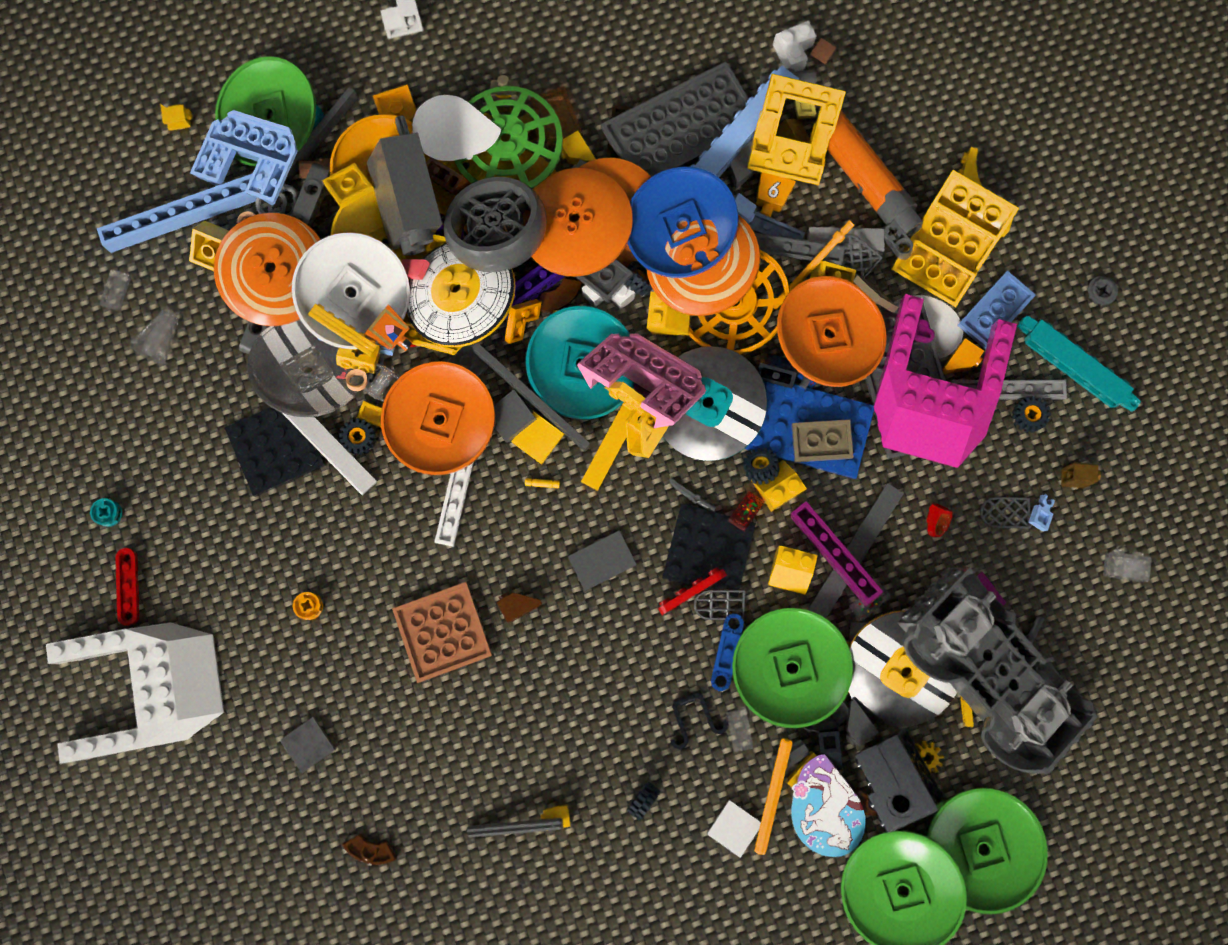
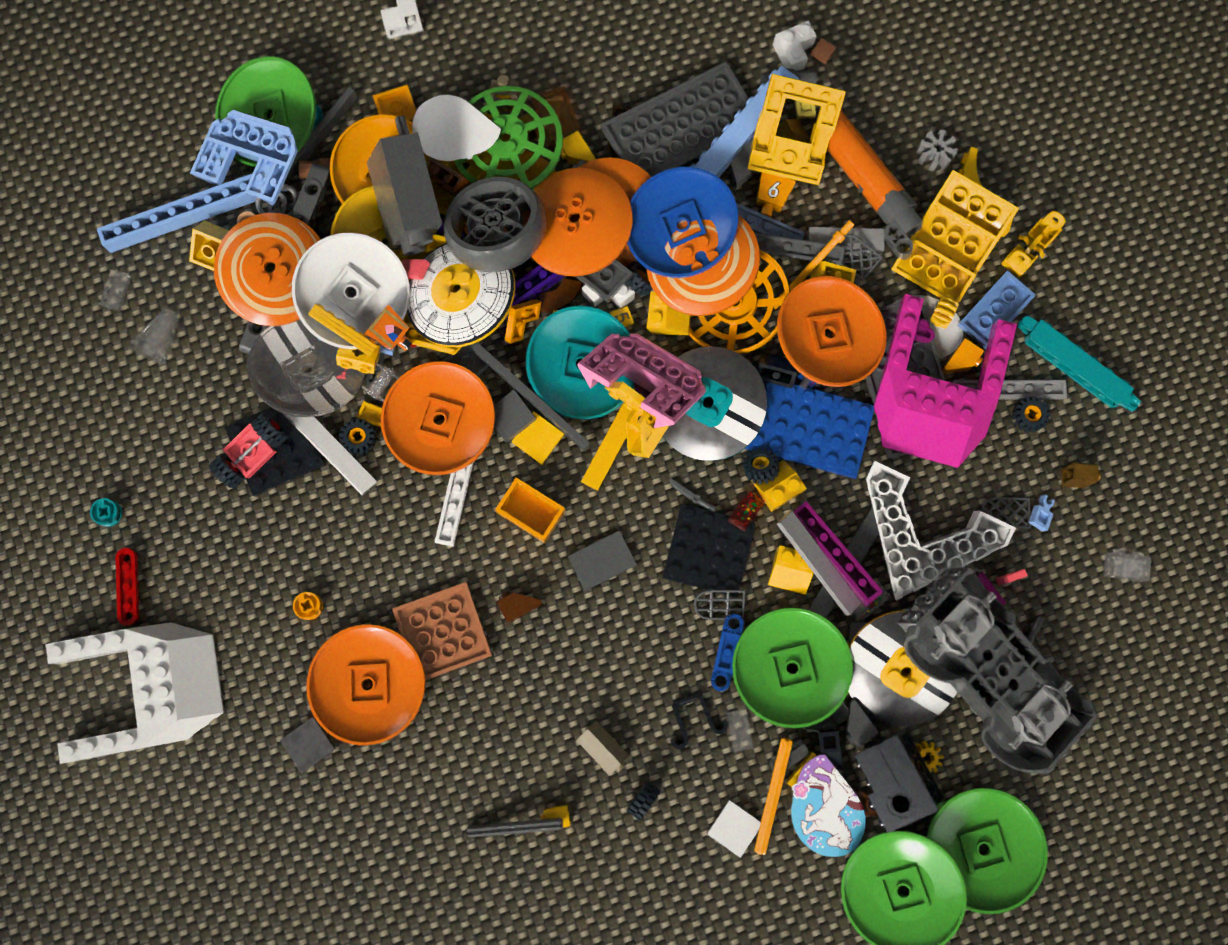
yellow window [160,104,192,131] -> none
yellow tile [322,163,374,209] -> none
reddish brown tile [342,833,397,865] -> none
light nougat piece [346,369,368,391] -> none
yellow wheel [525,478,560,488] -> none
red plate [658,567,727,615] -> none
light blue brick [734,193,757,224] -> none
dark tan plate [791,420,854,462] -> none
dark tan tile [853,275,899,313] -> none
red rock [926,503,953,537] -> none
yellow tile [960,696,974,727] -> none
dark grey gear [1087,276,1118,306] -> none
none -> plate [209,412,288,489]
none -> orange dish [306,625,426,745]
none -> light orange piece [495,477,566,543]
none -> brick [577,721,629,775]
none -> yellow tile [610,306,634,328]
none -> light grey tile [777,511,861,616]
none -> white wedge [866,461,1016,600]
none -> light grey gear [917,130,958,171]
none -> yellow gear [930,295,959,329]
none -> coral tile [995,569,1028,585]
none -> yellow piece [1001,211,1066,278]

